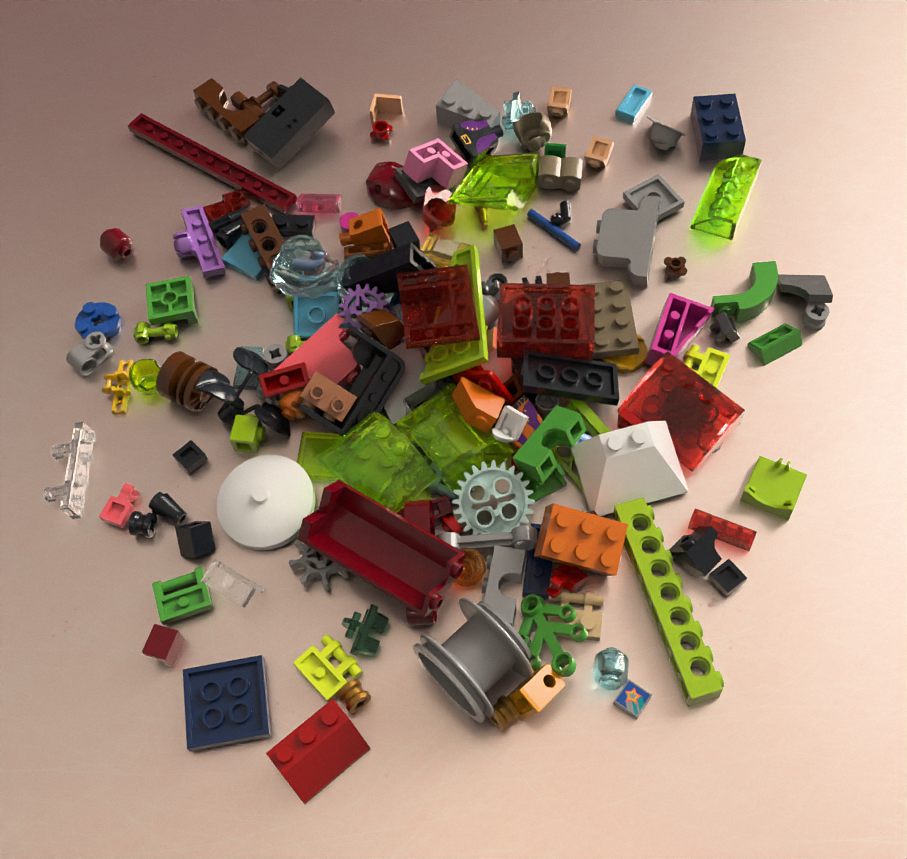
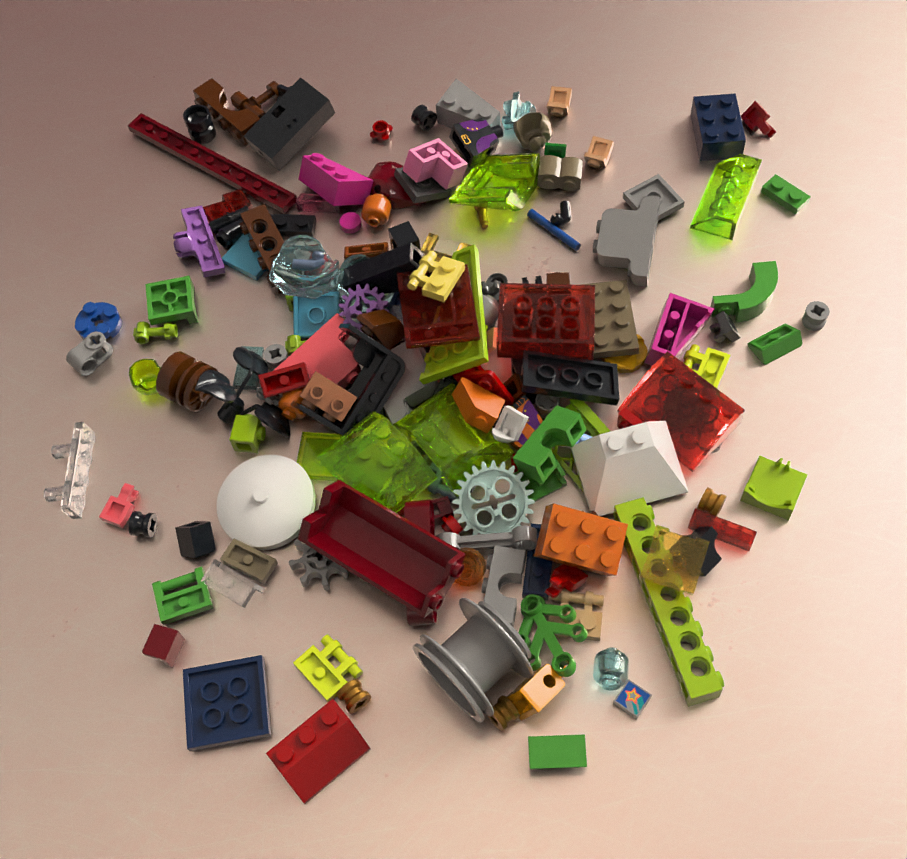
dark red head [100,228,133,260] -> none
yellow piece [101,359,134,414] -> none
black cone [149,492,187,525] -> none
black plate [172,440,208,474] -> none
orange torso [339,208,391,251] -> none
clear green hips [342,604,389,656] -> none
light nougat bracket [369,93,403,126] -> none
clear red piece [421,185,456,233] -> none
reddish brown brick [493,224,523,263] -> none
medium azure tile [615,84,652,123] -> none
light grey piece [647,116,686,150] -> none
reddish brown plate [664,257,687,278] -> none
black plate [708,559,747,597] -> none
dark grey tile [778,274,833,303] -> none
none -> black wheel [183,104,216,144]
none -> dark tan plate [220,538,278,584]
none -> dark pink wedge [298,153,373,206]
none -> orange head [361,194,392,227]
none -> light yellow plate [407,251,465,302]
none -> black wheel [411,104,437,131]
none -> bright green hinge [528,734,587,769]
none -> clear yellow panel [640,525,710,596]
none -> pearl gold wheel [697,487,727,519]
none -> red plate [741,101,776,138]
none -> bright green plate [761,174,811,215]

